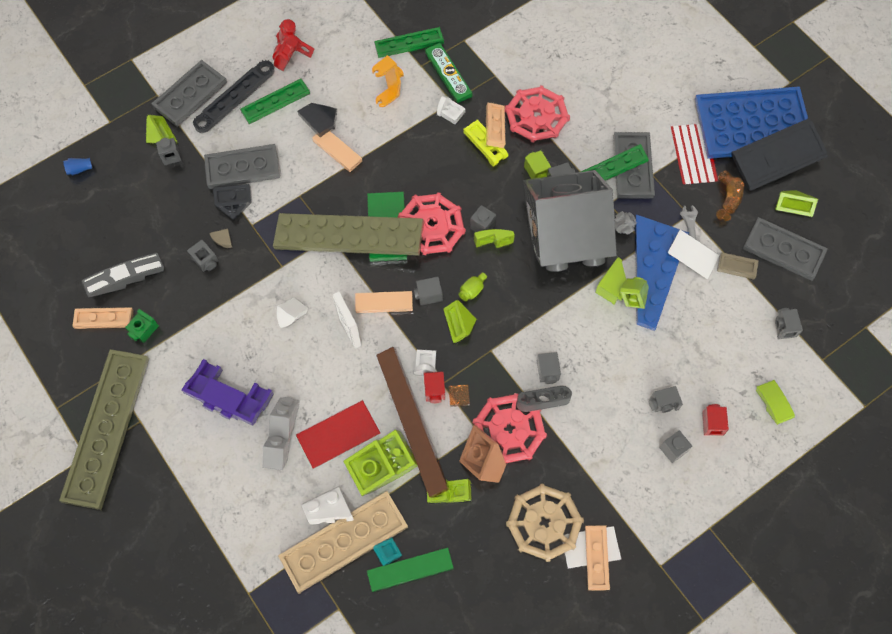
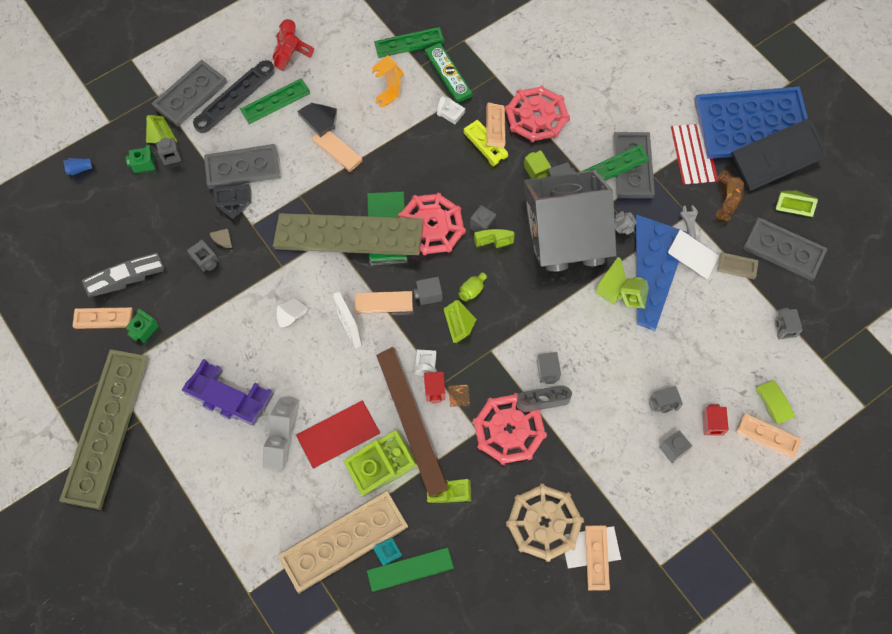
white wing [301,487,354,524] -> none
nougat slope [459,425,506,483] -> none
none -> green brick [126,145,156,173]
none -> light nougat tile [736,413,802,459]

